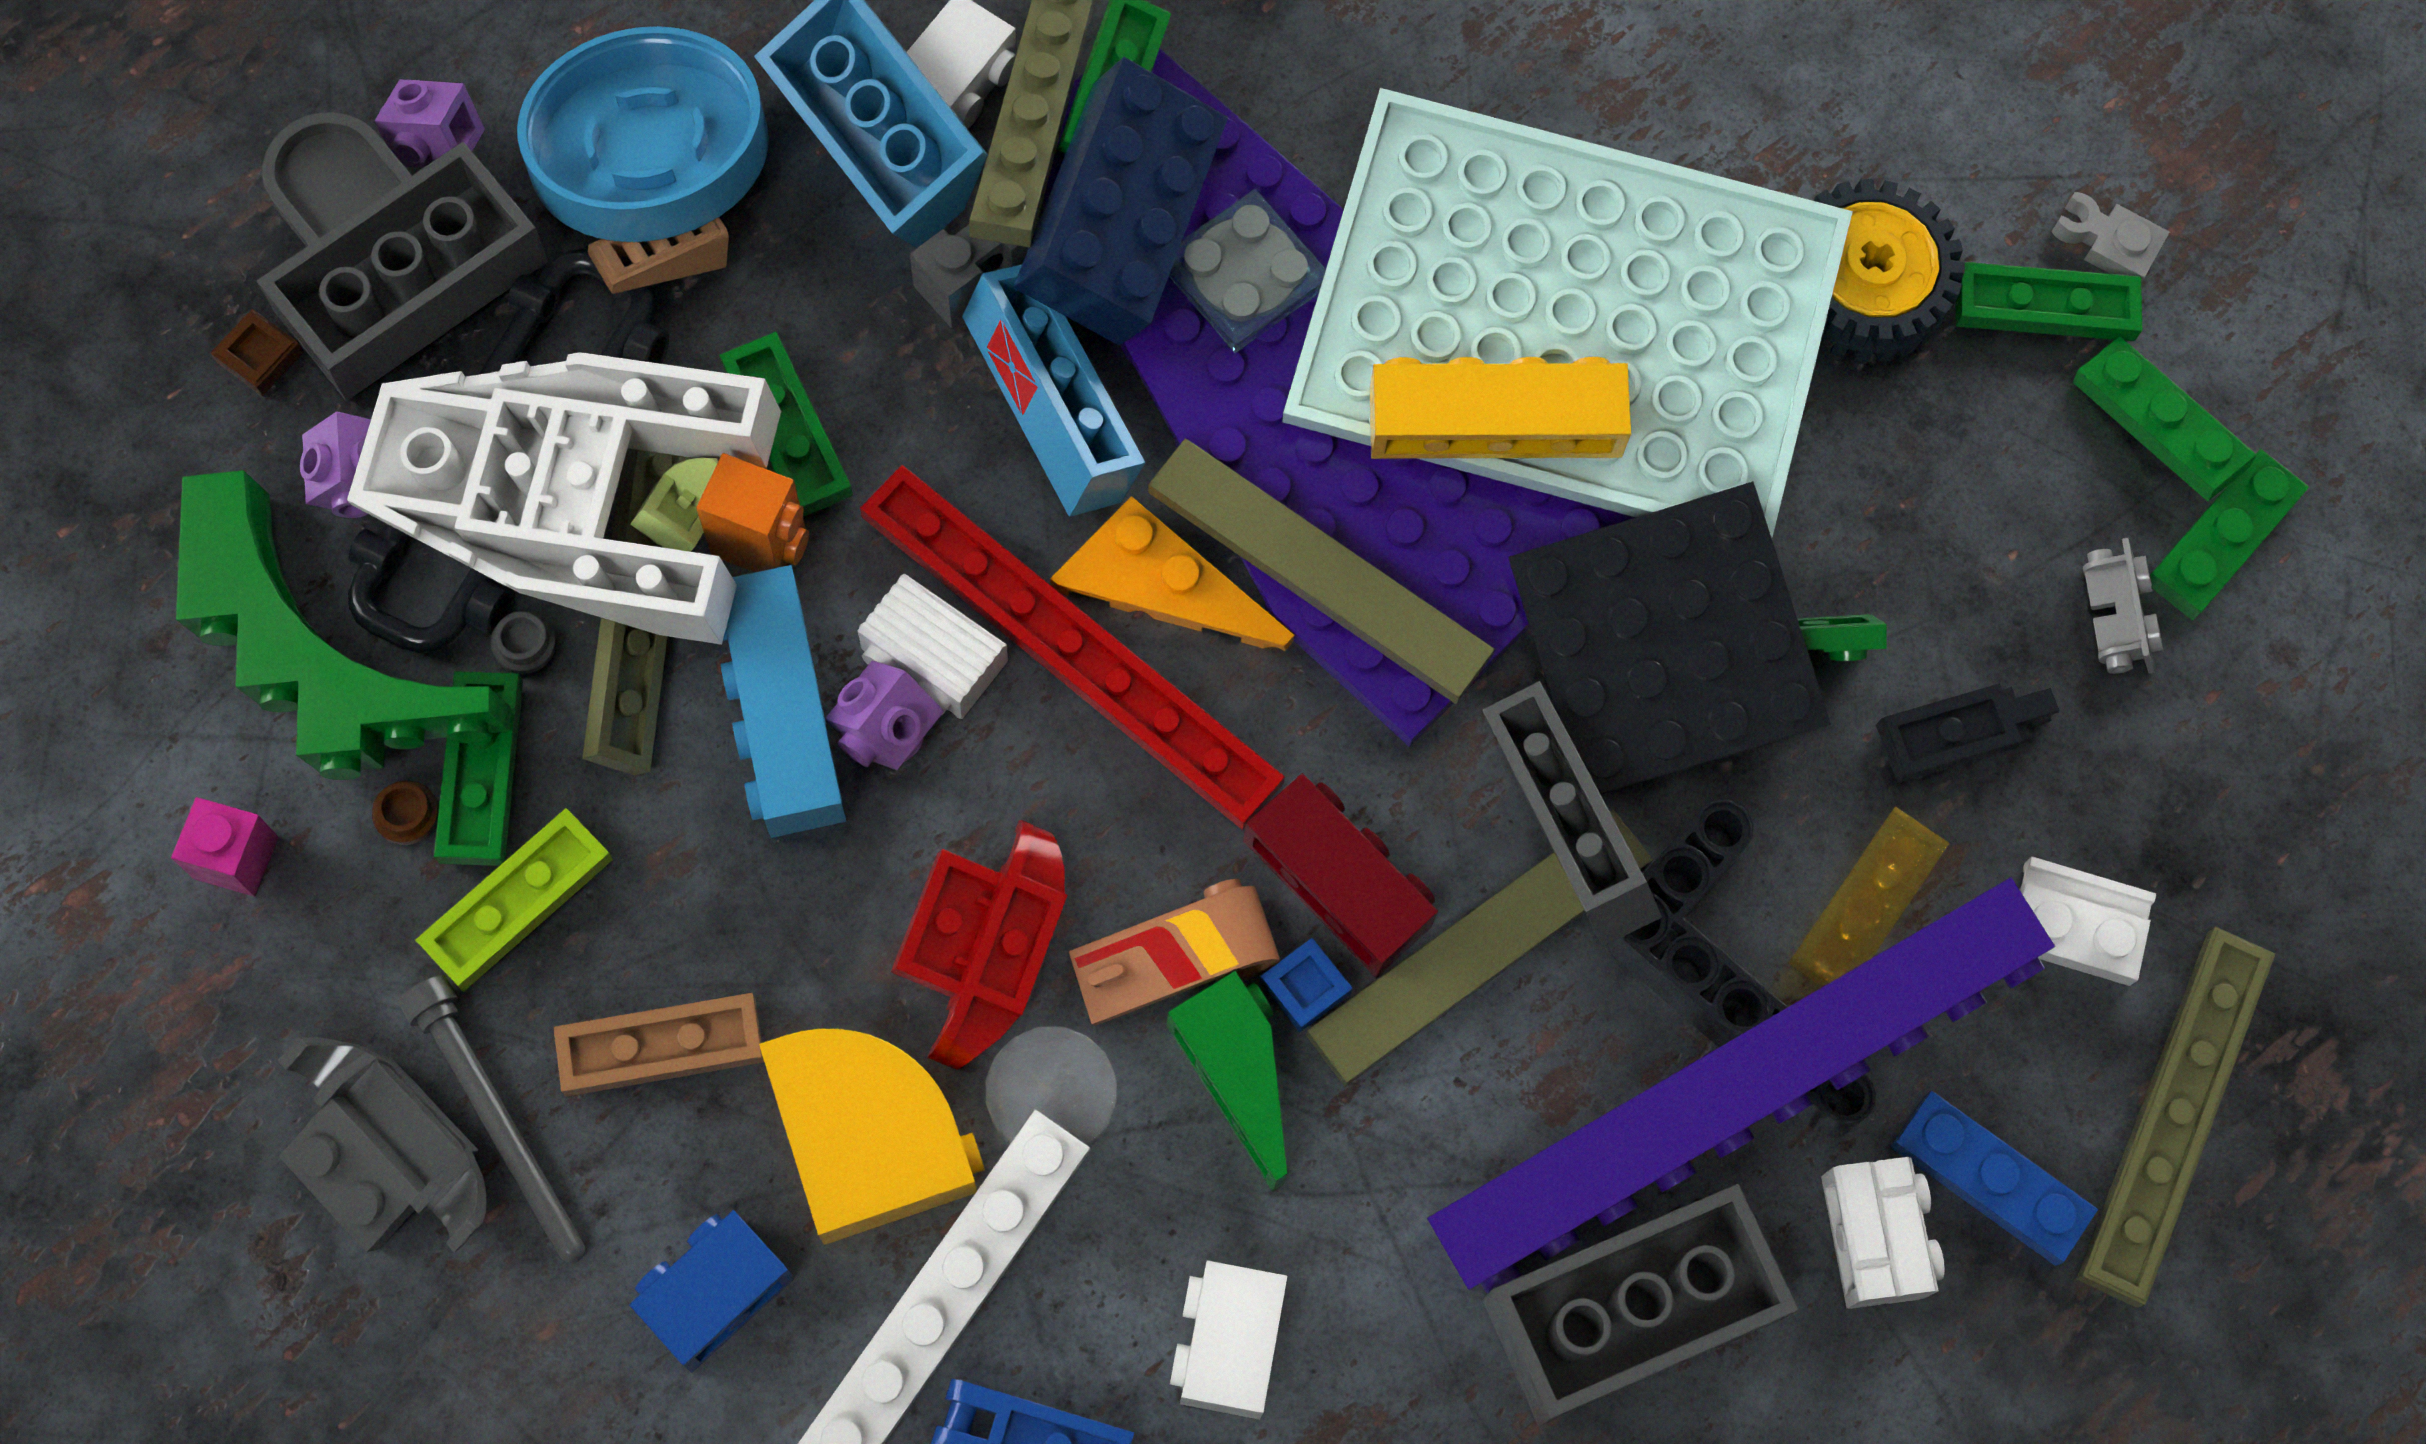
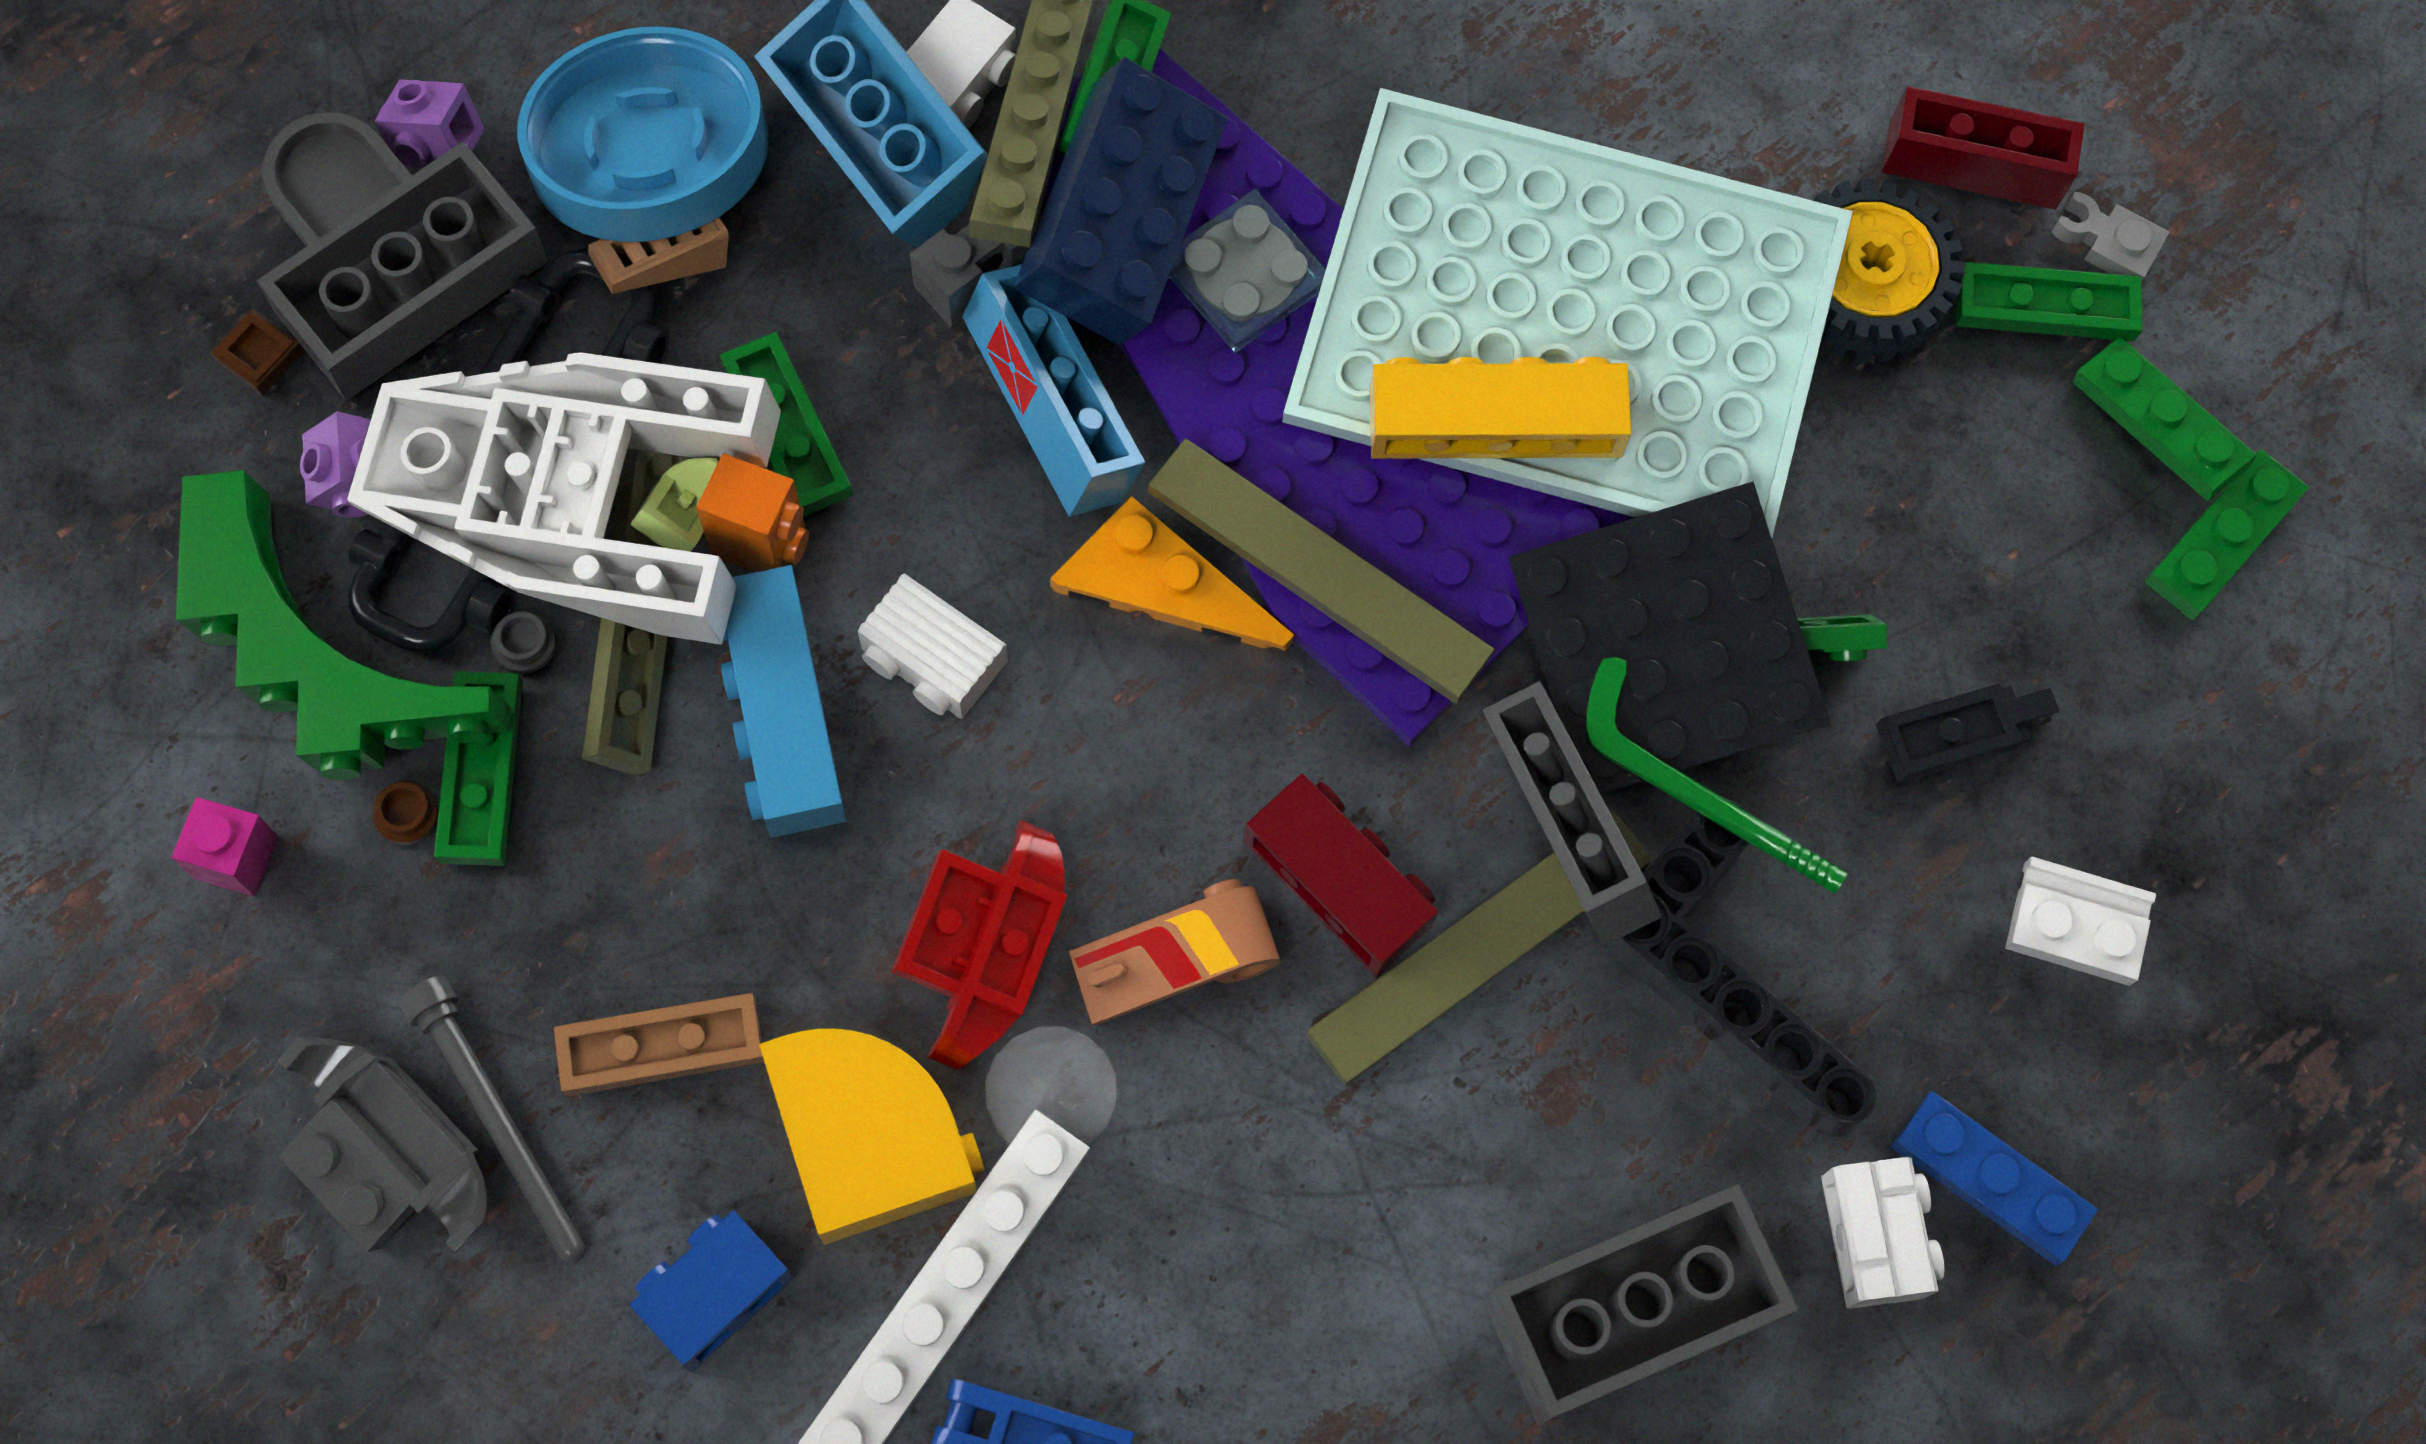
lime plate [415,808,613,992] -> none
medium lavender brick [825,660,944,770] -> none
red plate [860,465,1285,830] -> none
green slope [1167,971,1287,1192] -> none
white brick [1170,1260,1287,1420] -> none
blue plate [1260,938,1353,1033] -> none
dark purple brick [1427,877,2056,1294] -> none
clear yellow plate [1788,806,1949,987] -> none
olive tile [2076,927,2275,1308] -> none
light grey hinge [2083,538,2163,674] -> none
none -> green piece [1586,657,1848,895]
none -> dark red brick [1881,86,2085,210]

